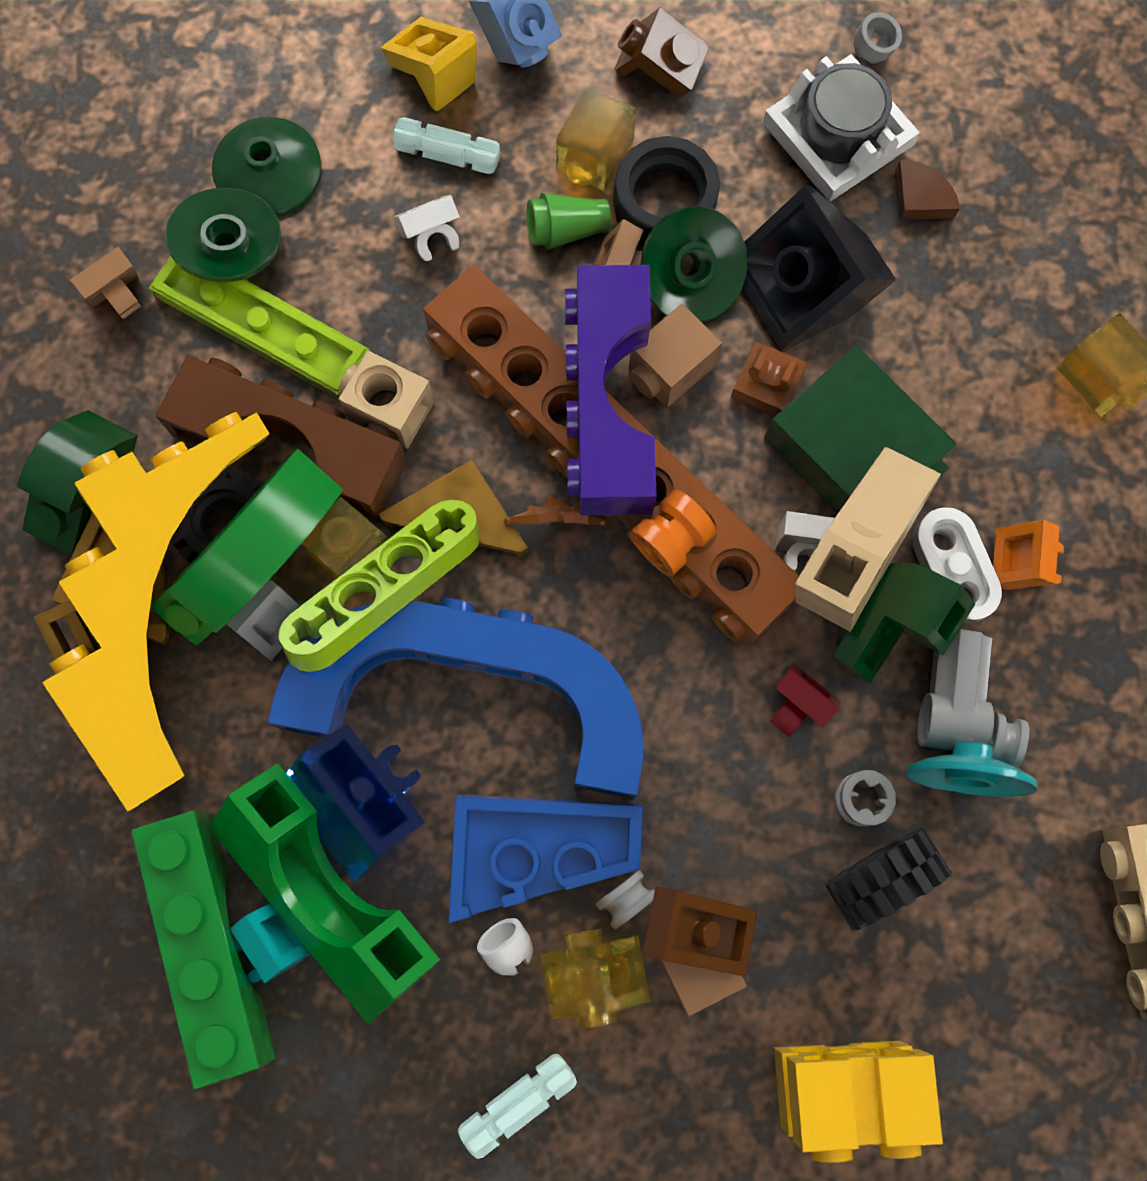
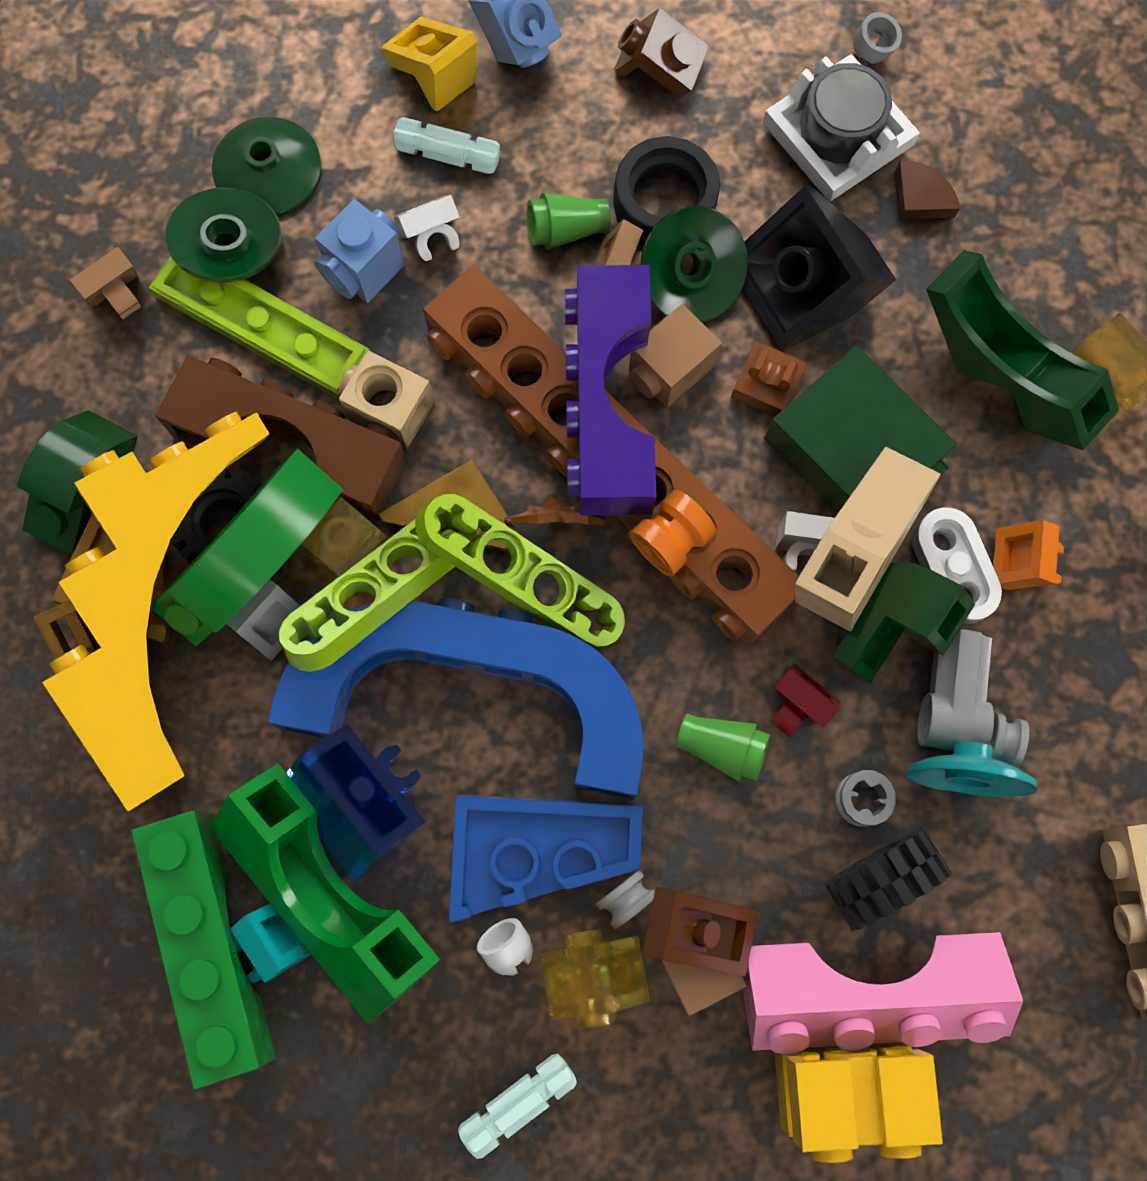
clear yellow brick [556,85,637,191] -> none
none -> medium blue brick [315,198,405,304]
none -> lime beam [415,494,625,647]
none -> bright green cone [676,713,771,782]
none -> bright pink arch [742,932,1023,1054]
none -> dark green arch [926,250,1119,450]

